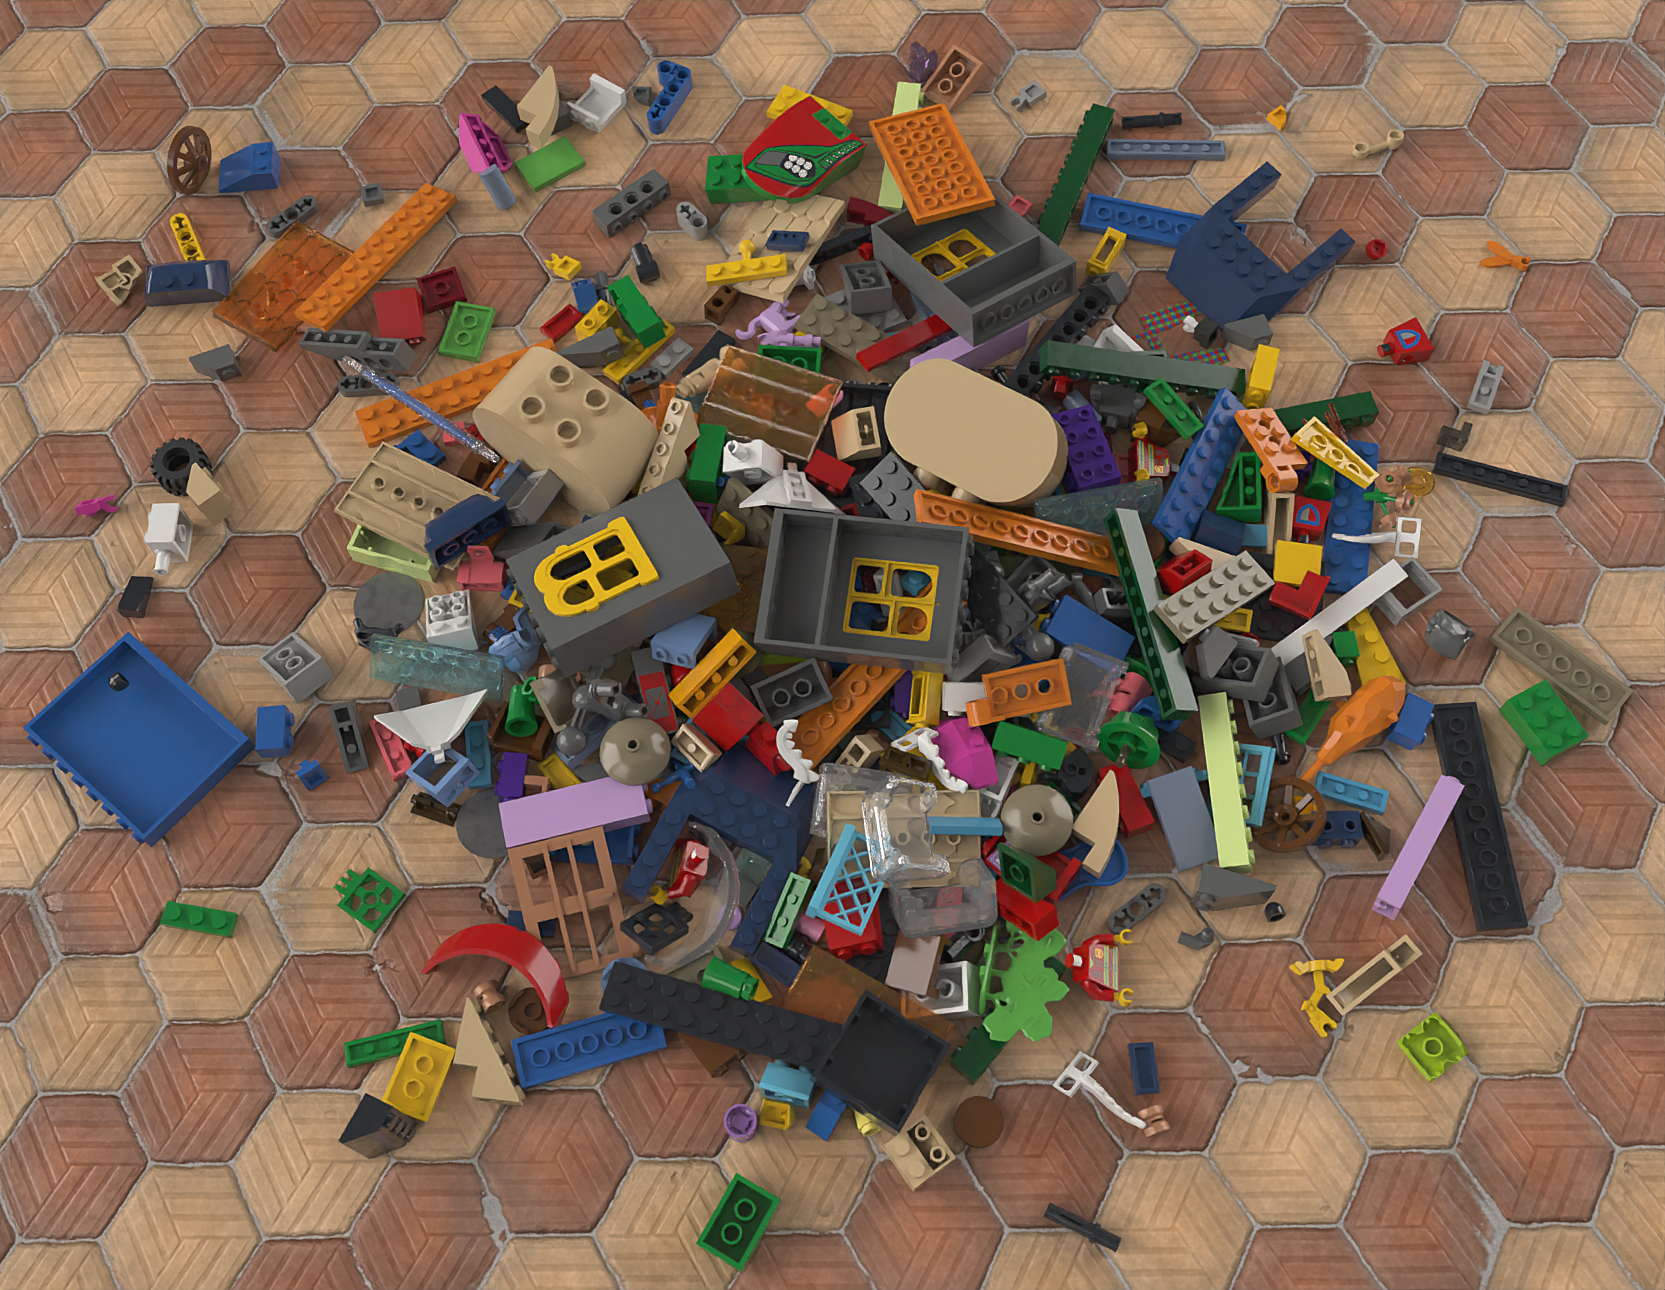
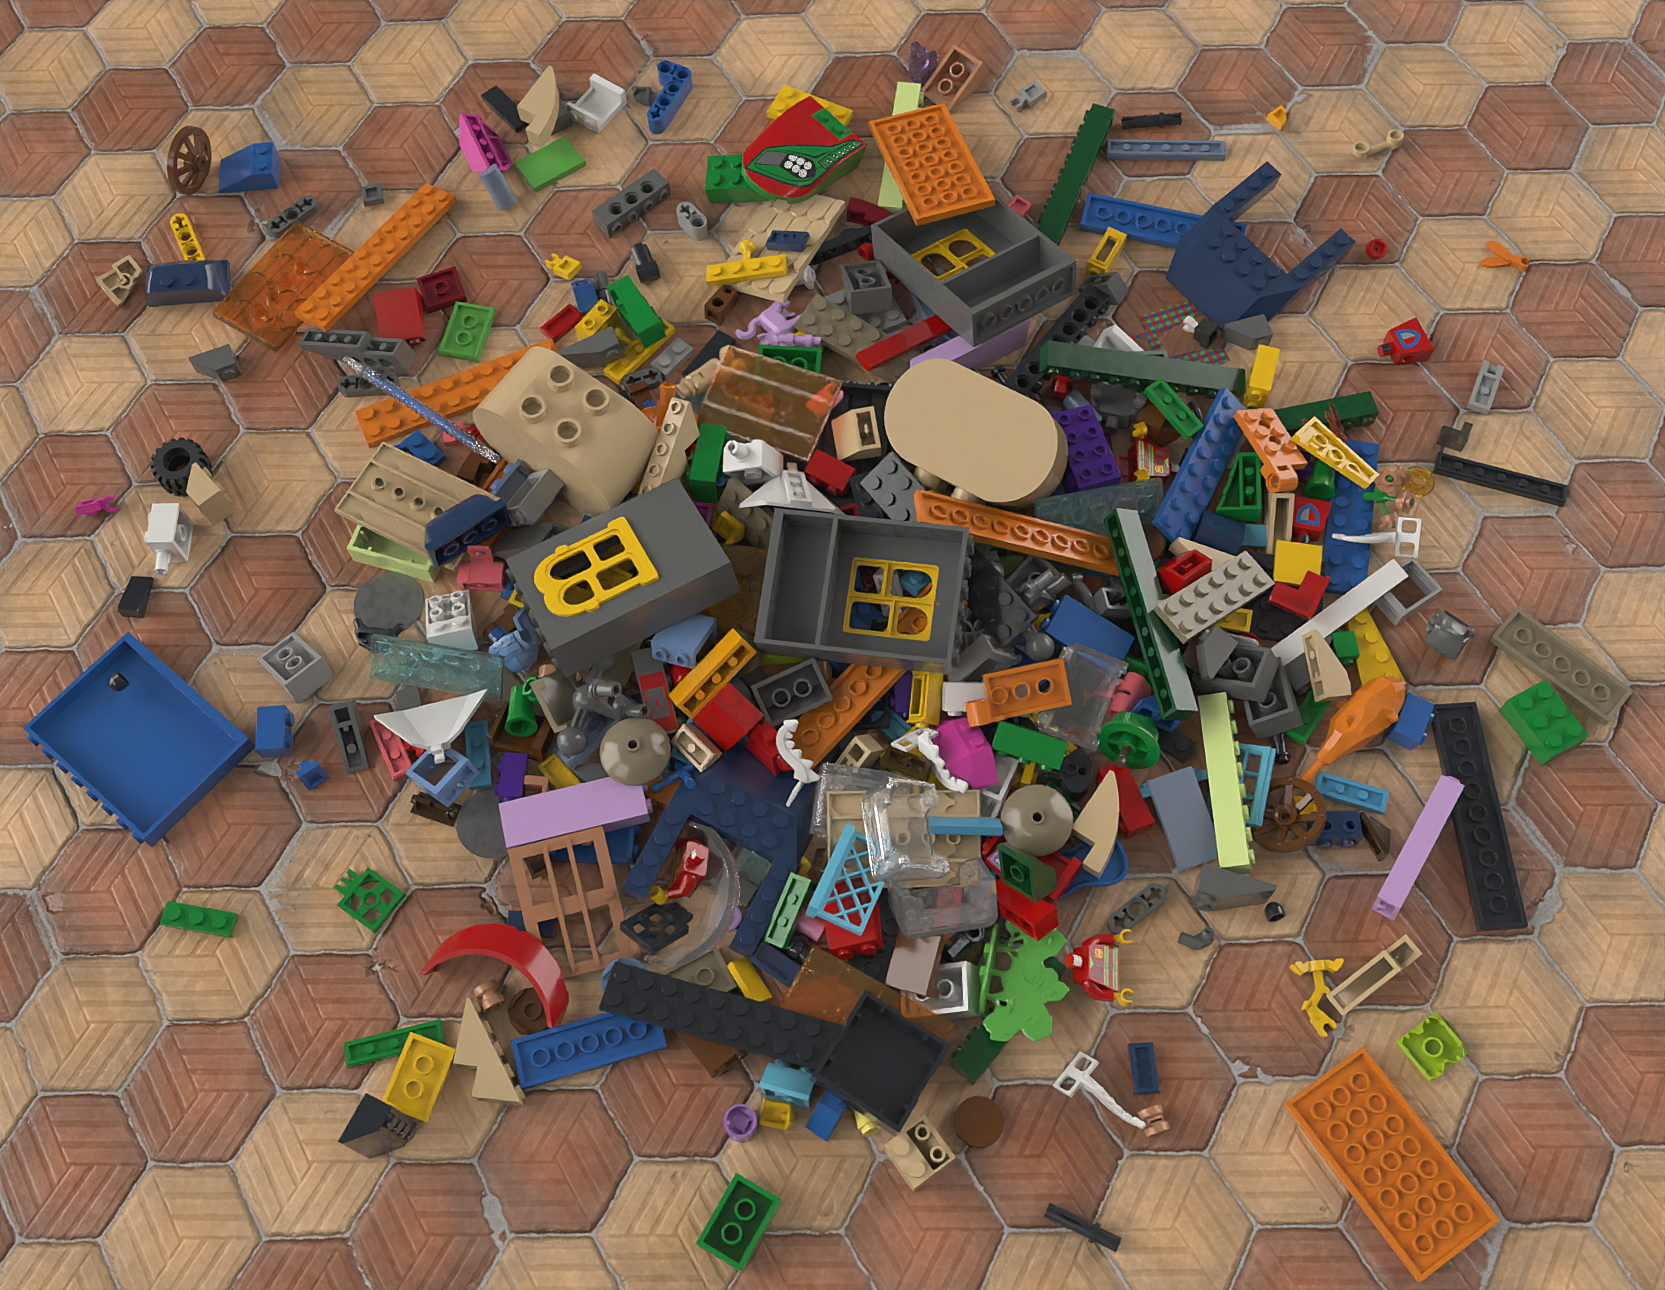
green plant [702,956,759,1001] -> none
none -> orange plate [1283,1047,1500,1283]

